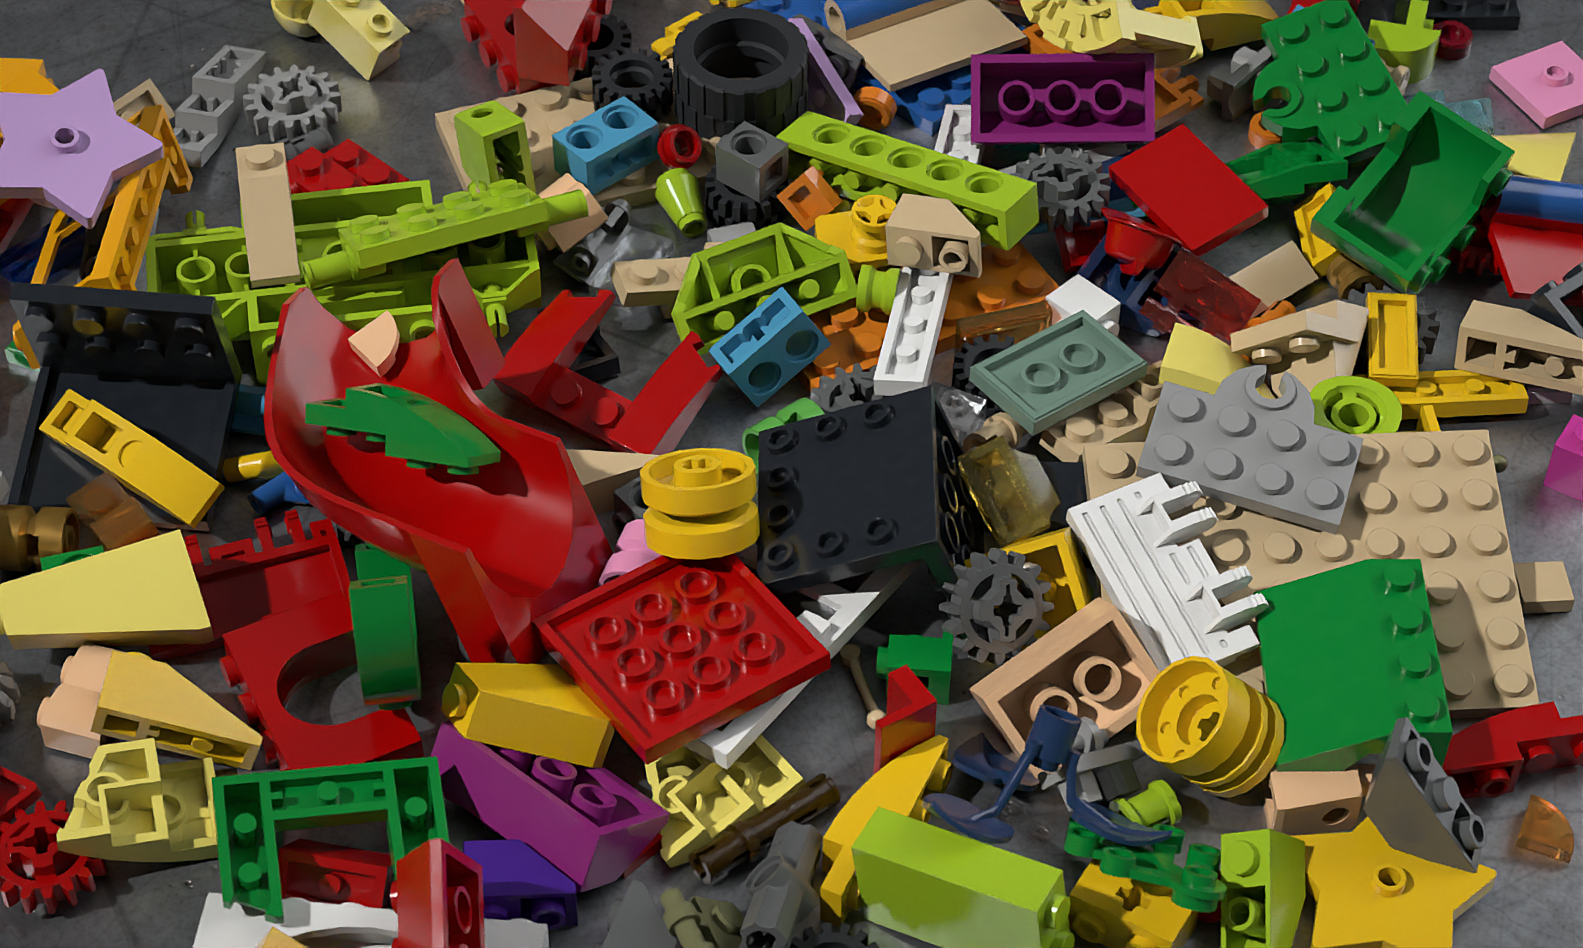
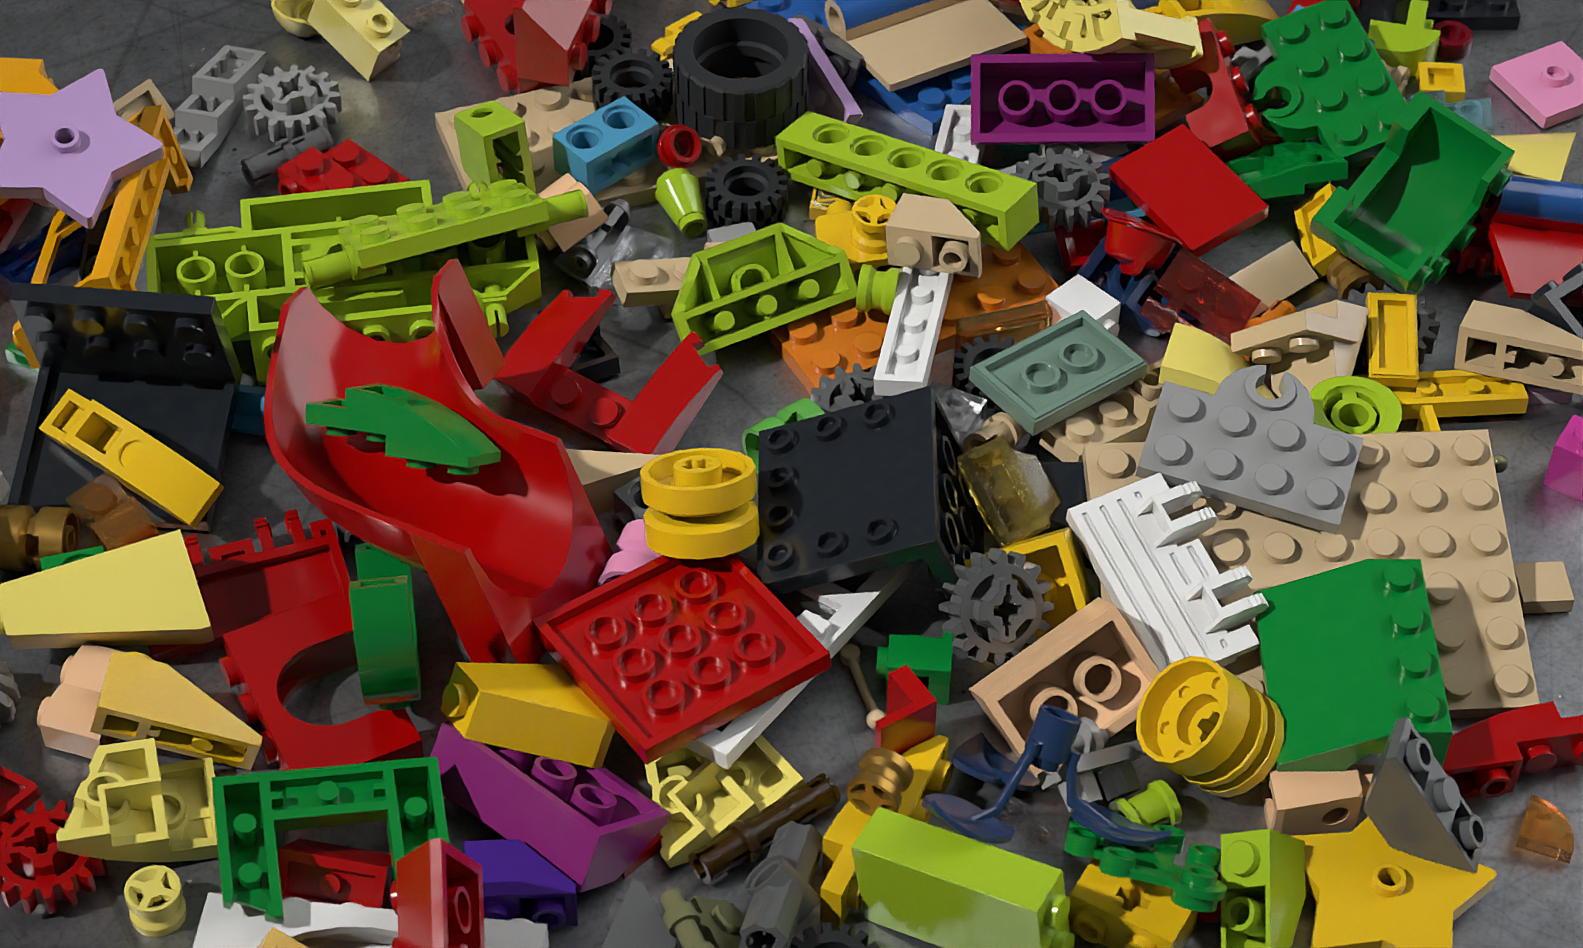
yellow arm [223,451,284,483] -> none
tan slope [235,143,301,288] -> none
blue arm [247,471,311,515] -> none
light nougat tile [348,310,400,377] -> none
dark azure brick [708,287,831,408] -> none
dark grey brick [715,121,788,203] -> none
orange tile [776,165,842,231] -> none
orange tile [853,86,897,130] -> none
none -> light yellow wheel [124,865,187,938]
none -> pearl gold wheel [846,748,914,816]
none -> red arch [1169,18,1263,163]
none -> yellow plate [1416,62,1466,106]

